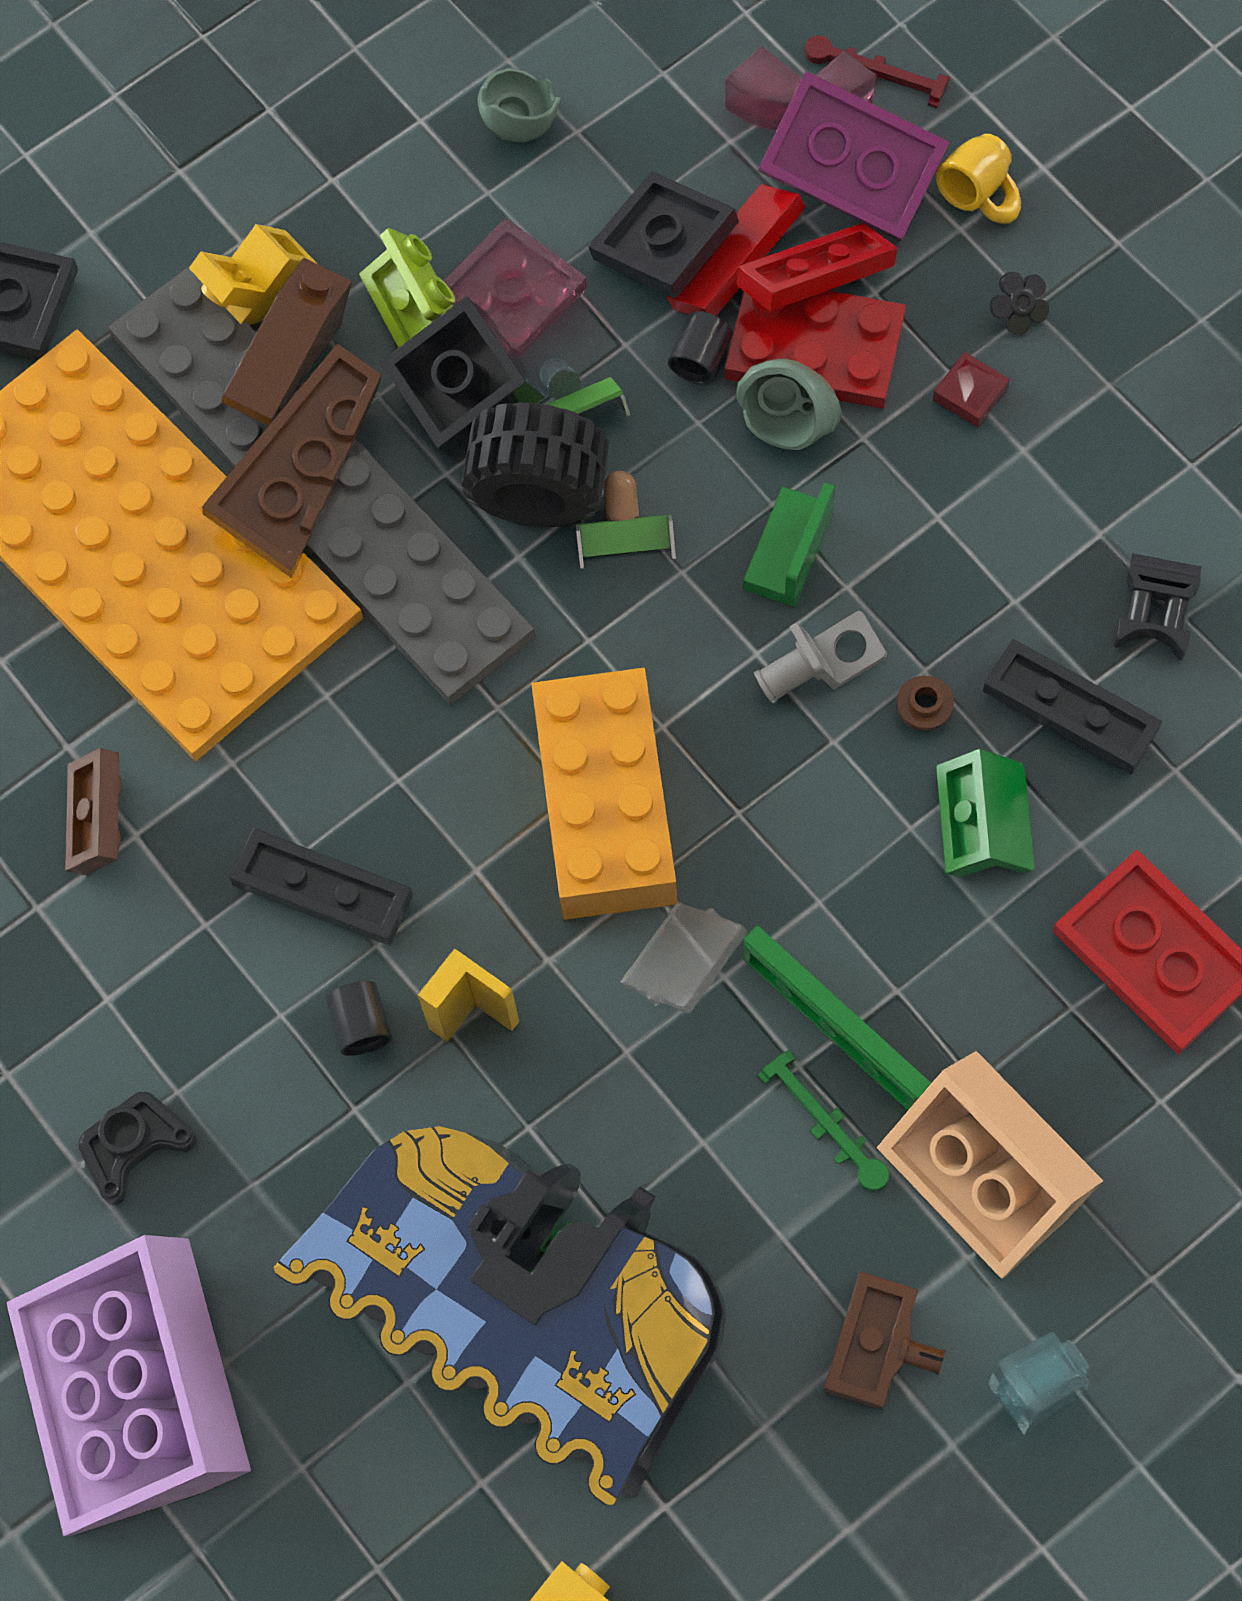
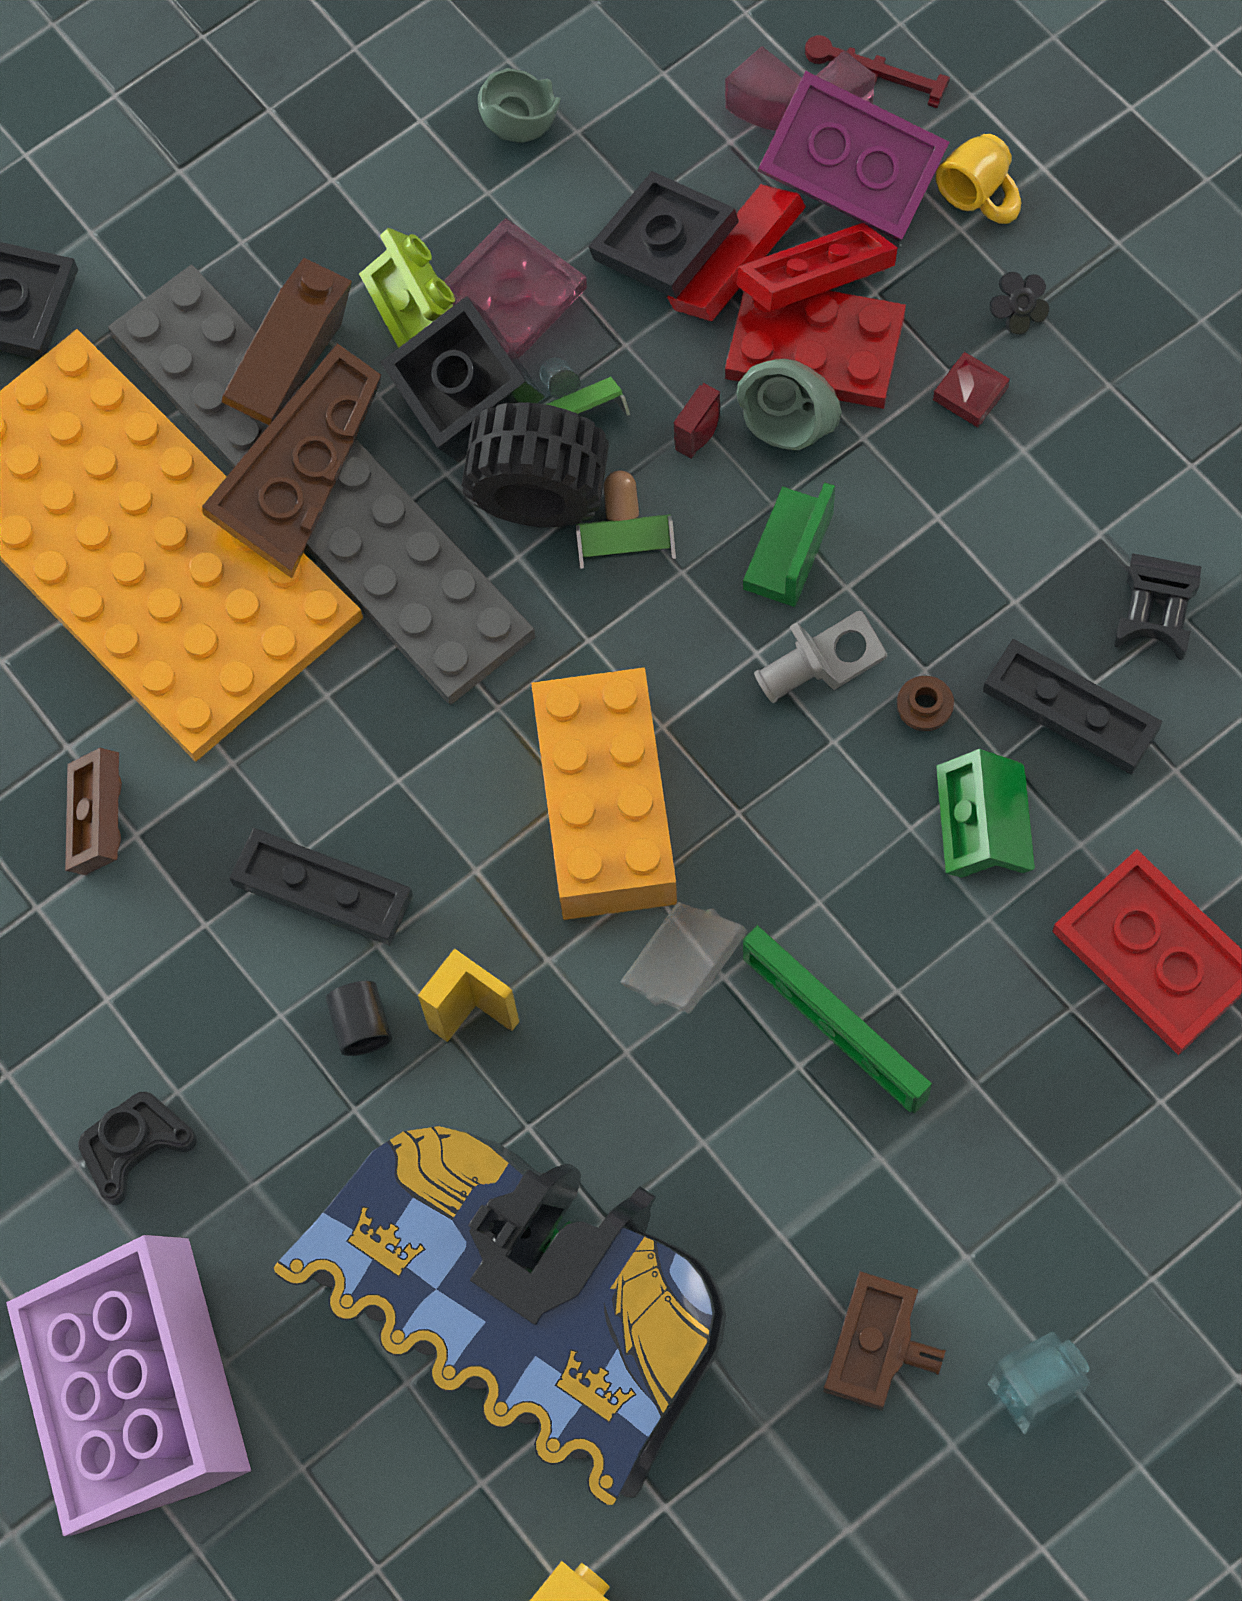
yellow brick [189,224,317,325] -> none
black beam [668,311,733,385] -> none
green piece [757,1049,889,1192] -> none
light nougat slope [876,1051,1103,1279] -> none
none -> dark red tile [673,383,720,459]

